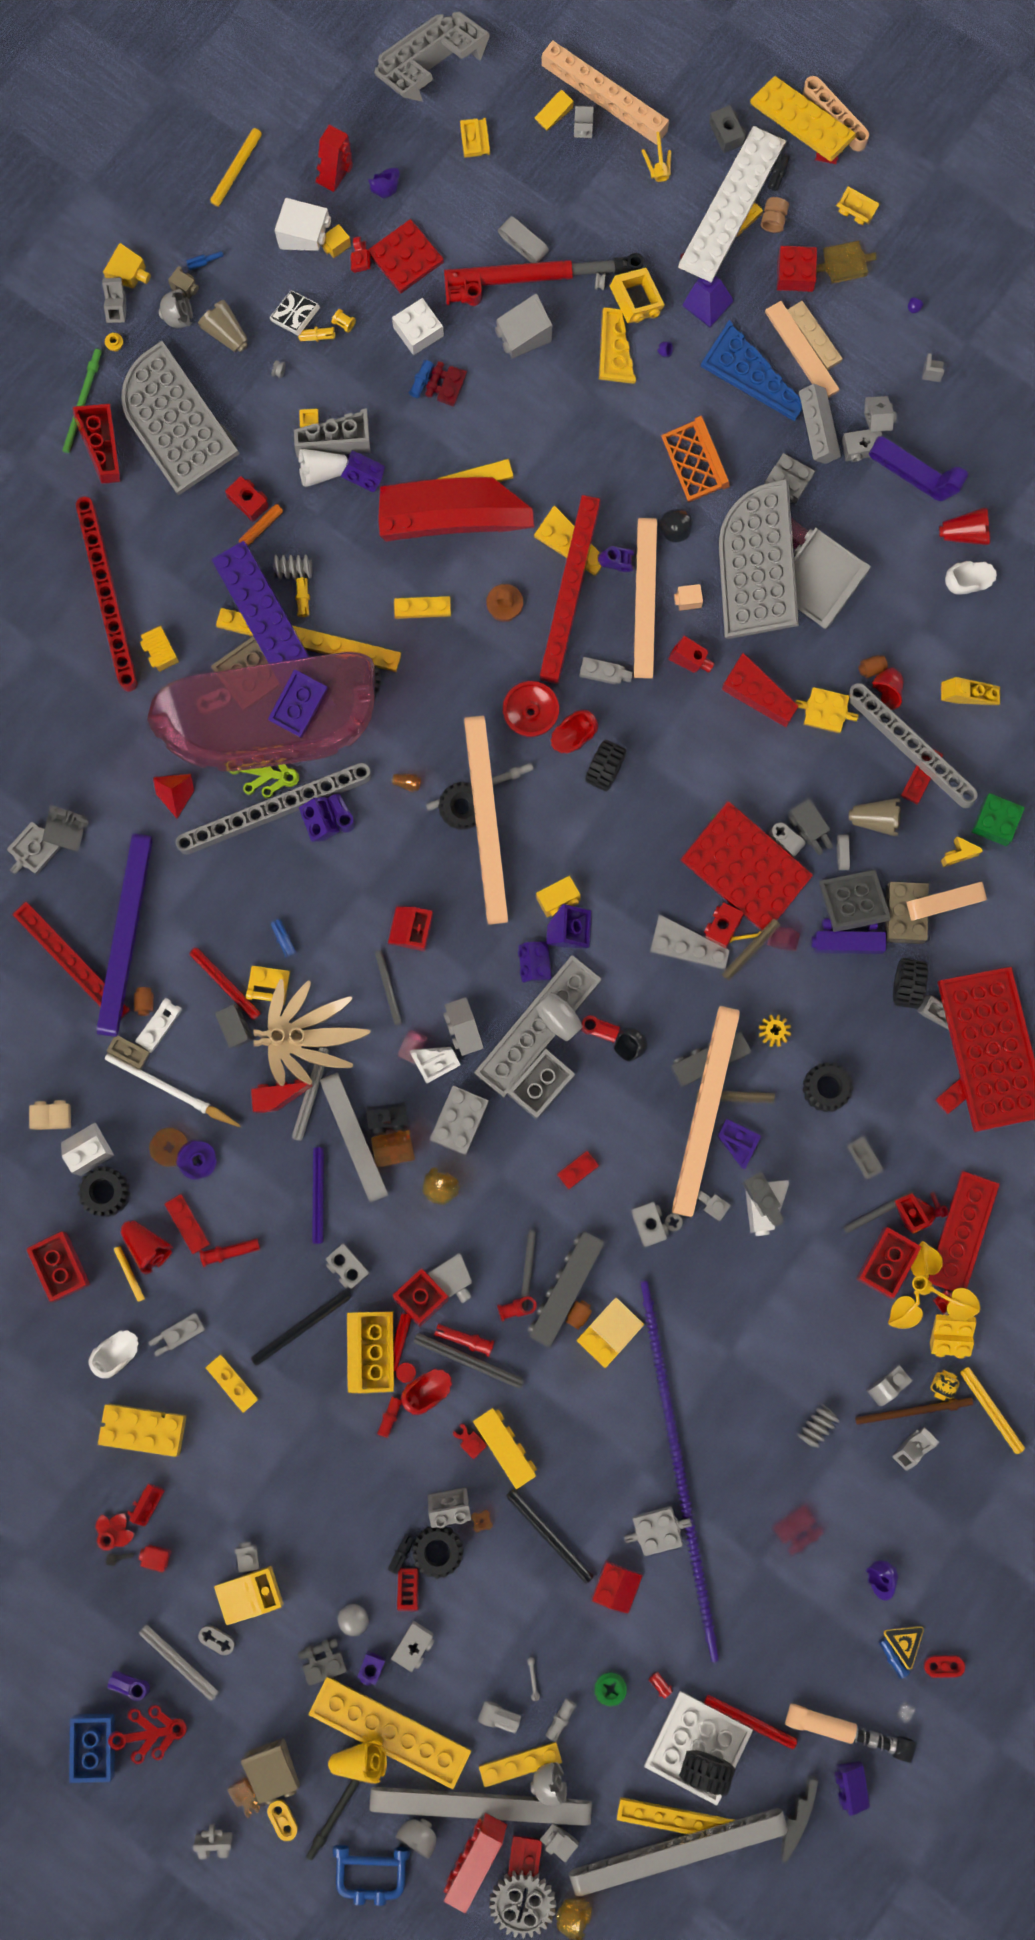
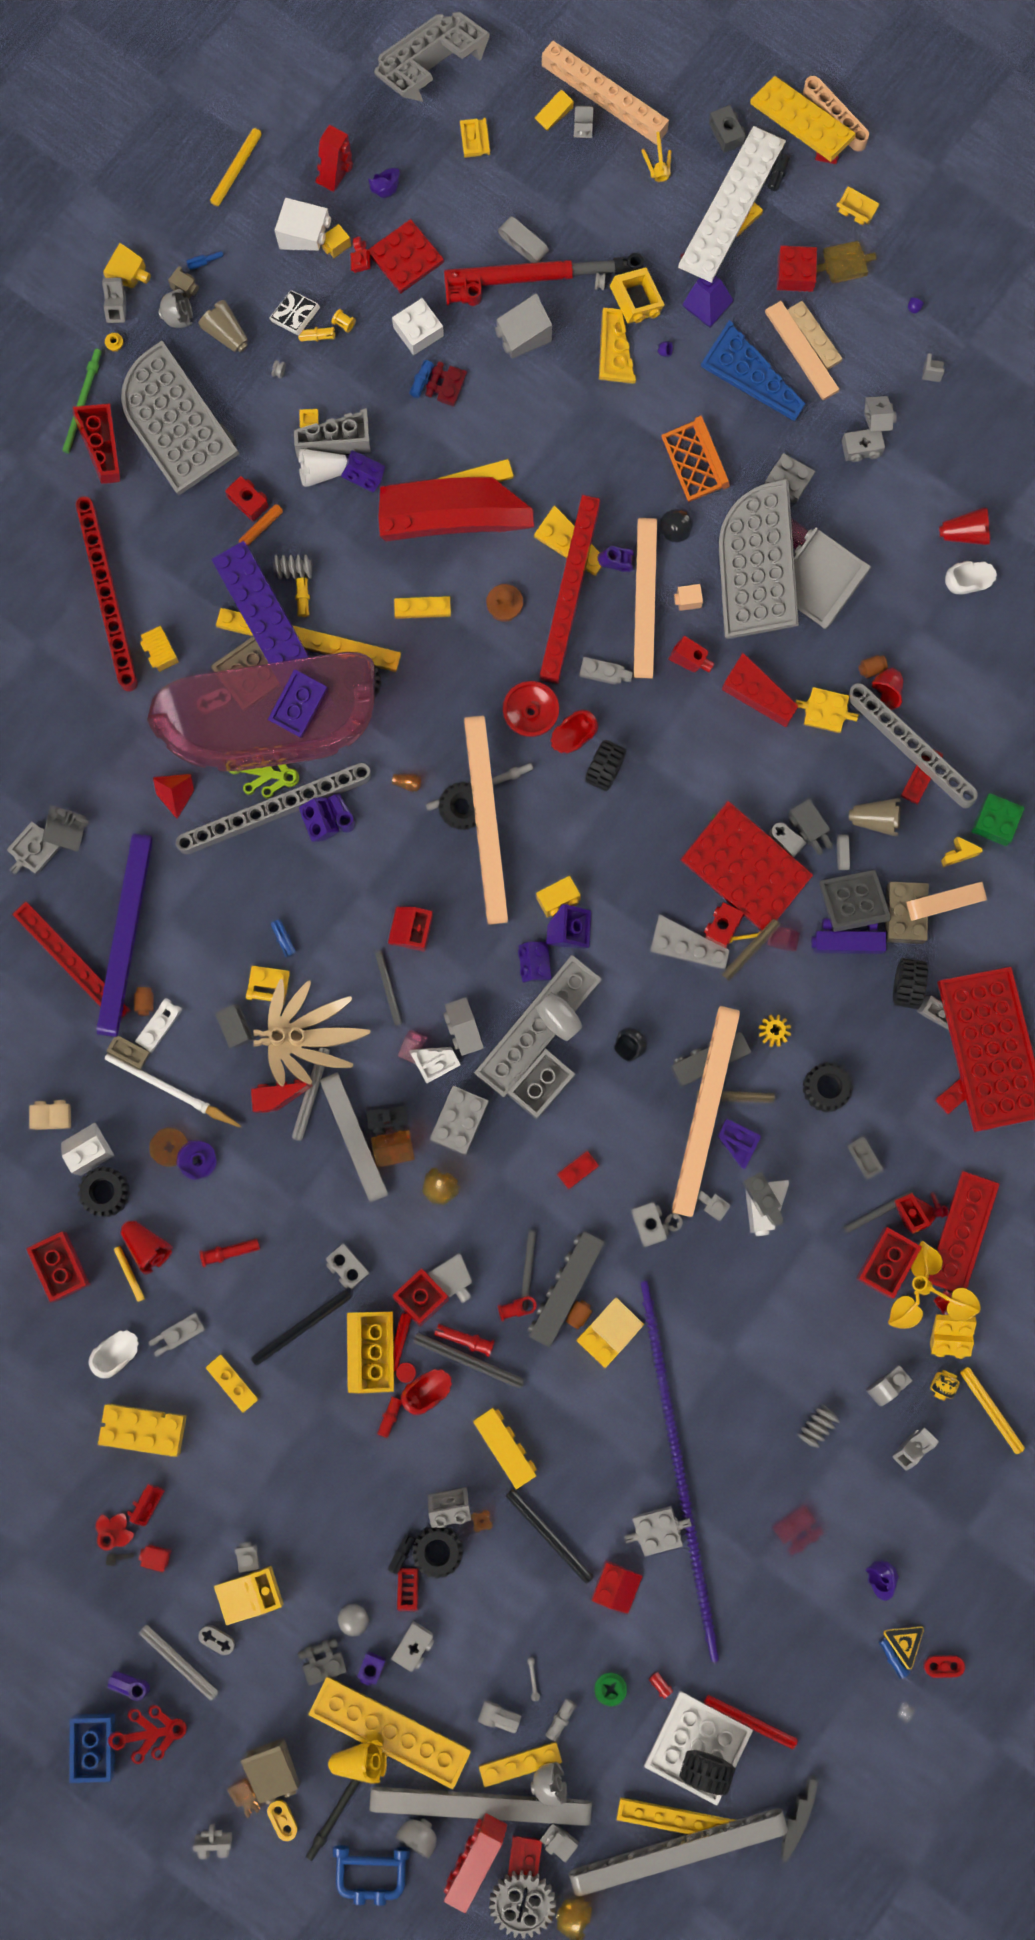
red plate [164,1194,211,1255] -> none
red axle [189,947,261,1020] -> none
dark purple axle [312,1147,324,1244] -> none
red plate [452,1423,488,1460] -> none
red piece [581,1015,620,1043] -> none
medium nougat wheel [761,197,789,233] -> none
piece [785,1703,917,1763] -> none
light grey brick [799,384,841,464] -> none
dark purple slope [834,1761,870,1816] -> none
reddish brown bar [855,1397,973,1425] -> none
dark purple beam [868,436,969,501] -> none
yellow slope [941,677,1000,705] -> none

